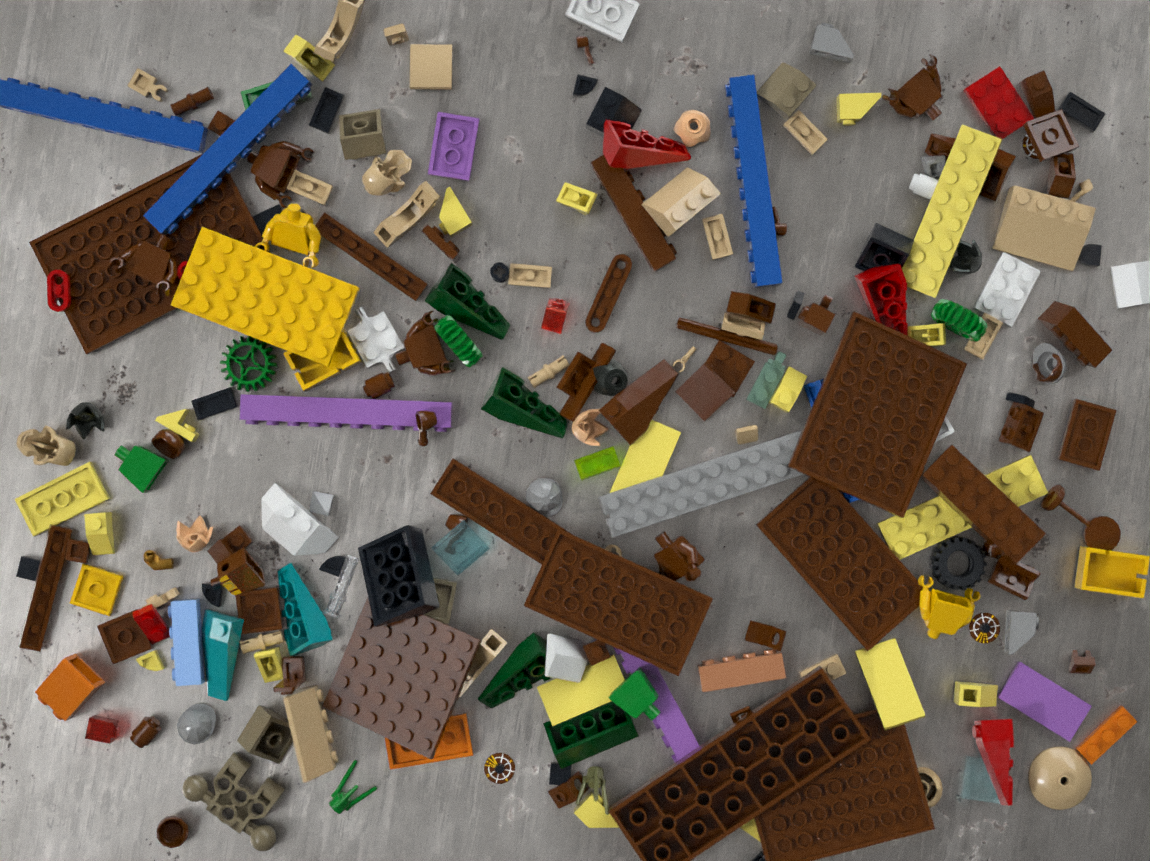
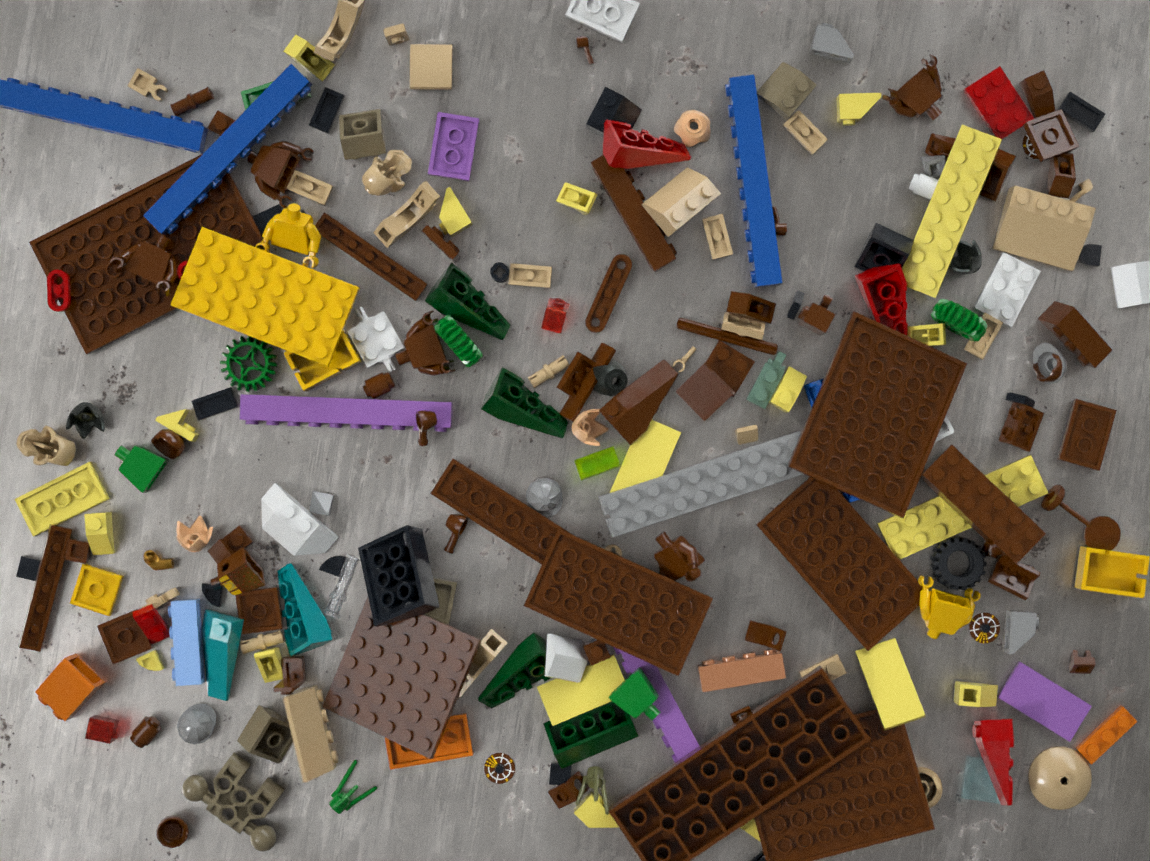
clear light blue tile [432,520,490,576] -> none
black tile [573,74,598,96] -> none

